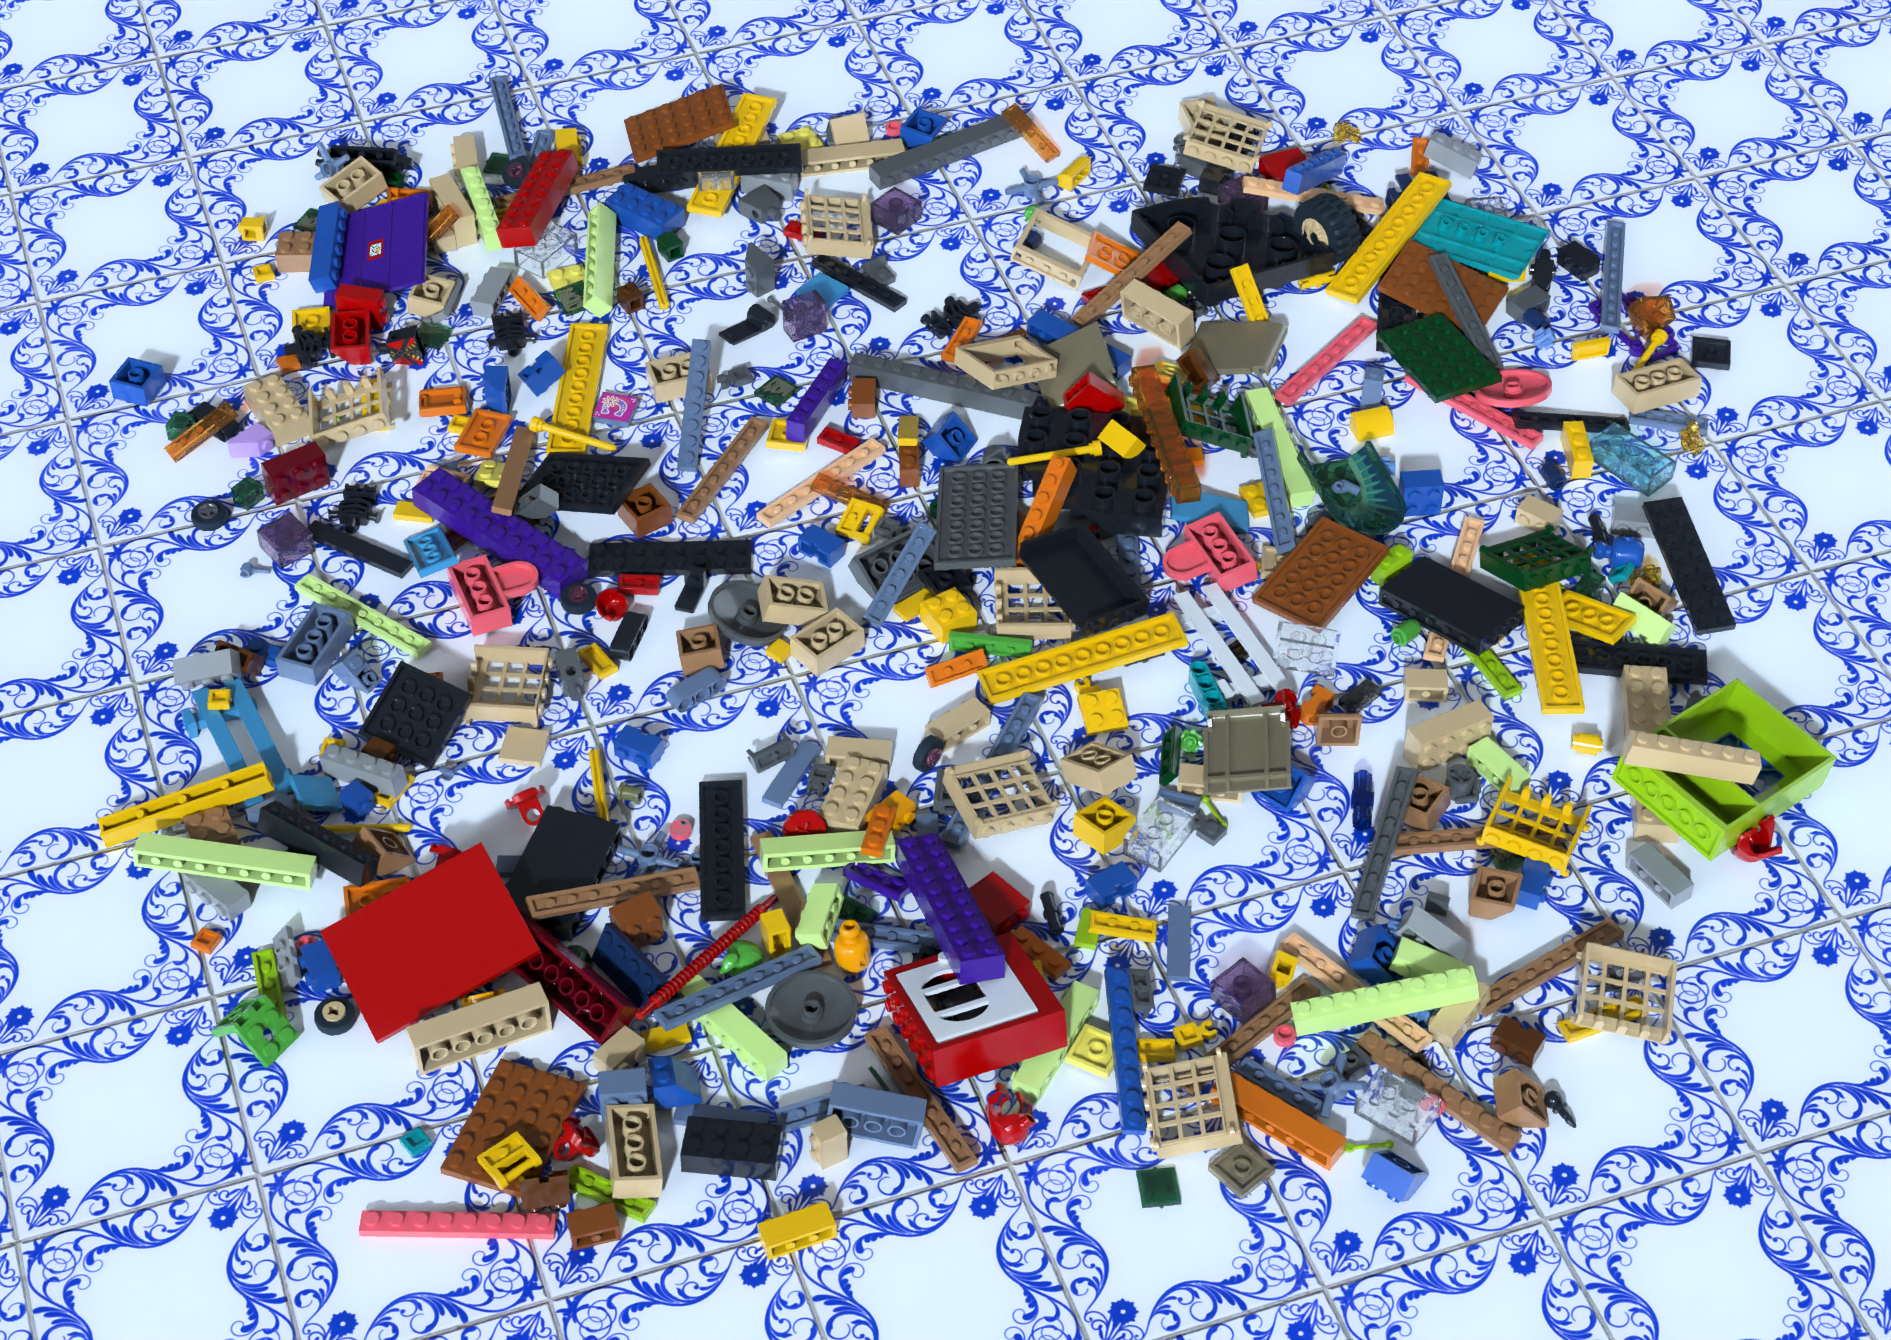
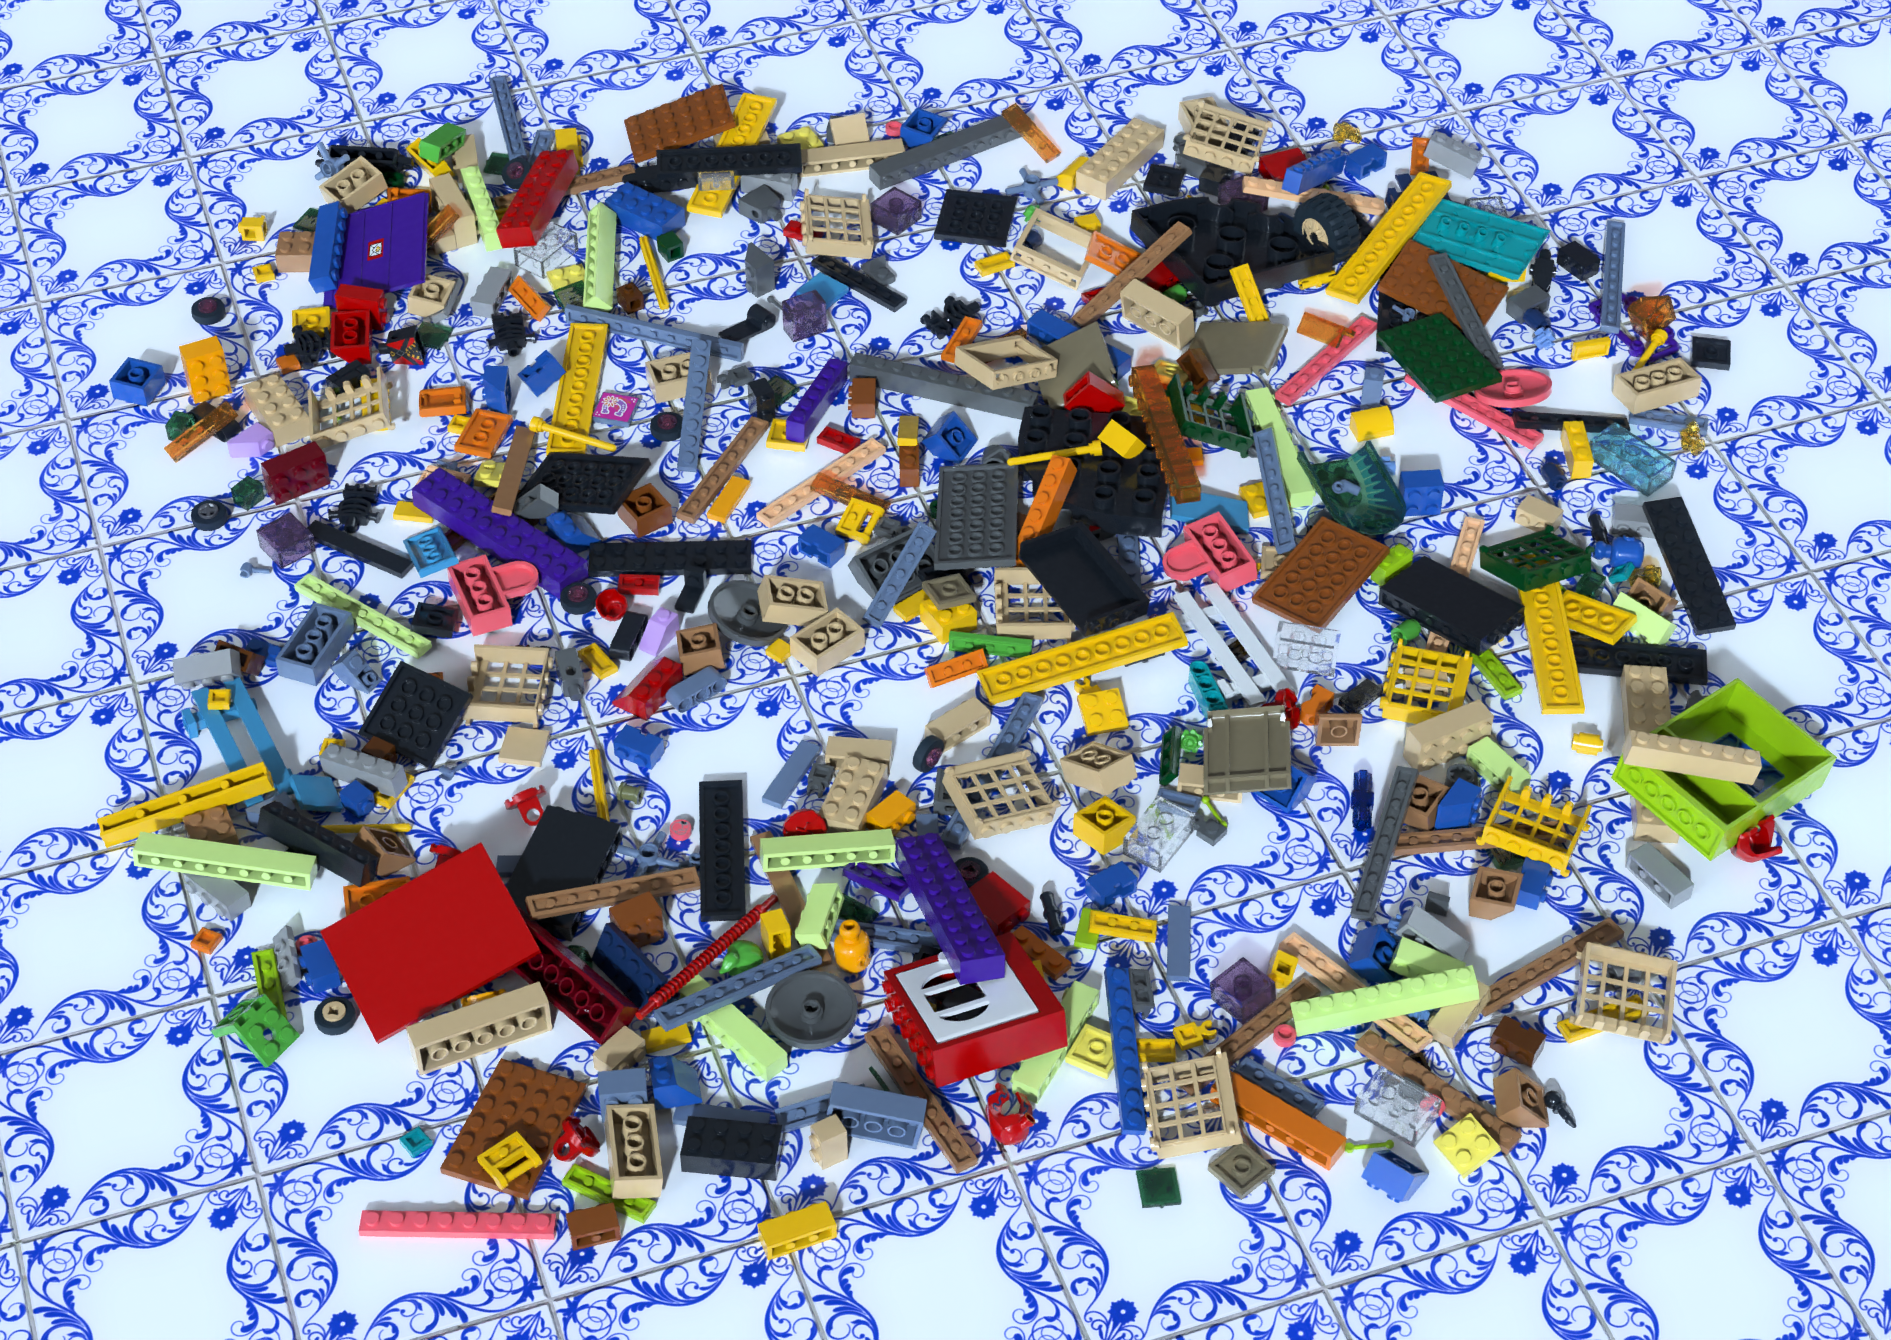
reddish brown brick [519,1169,571,1212] -> none
dark grey hinge [746,732,796,774] -> none
orange plate [860,804,897,858] -> none
sand blue bar [1301,1053,1367,1118] -> none
dark grey brick [1333,1044,1371,1081] -> none
none -> light orange brick [179,336,232,404]
none -> black wheel [191,297,226,325]
none -> black brick [325,360,371,395]
none -> yellow brick [405,137,455,178]
none -> black plate [410,602,459,638]
none -> bright green brick [419,122,466,163]
none -> blue slope [546,510,602,554]
none -> sand blue plate [565,304,744,362]
none -> red slope [612,656,683,721]
none -> lavender slope [639,607,679,657]
none -> black wheel [650,412,683,442]
none -> light orange tile [707,475,751,523]
none -> black brick [747,378,776,422]
none -> dark tan tile [922,573,977,610]
none -> black plate [934,189,1018,248]
none -> wheel [954,857,989,888]
none -> yellow tile [974,251,1015,277]
none -> yellow brick [1074,213,1101,233]
none -> tan brick [1075,117,1164,201]
none -> clear orange panel [1296,312,1356,348]
none -> blue brick [1345,143,1388,181]
none -> yellow window [1379,638,1473,724]
none -> sand blue hand [1392,305,1415,322]
none -> light yellow plate [1433,1113,1501,1179]
none -> blue slope [1434,778,1483,831]

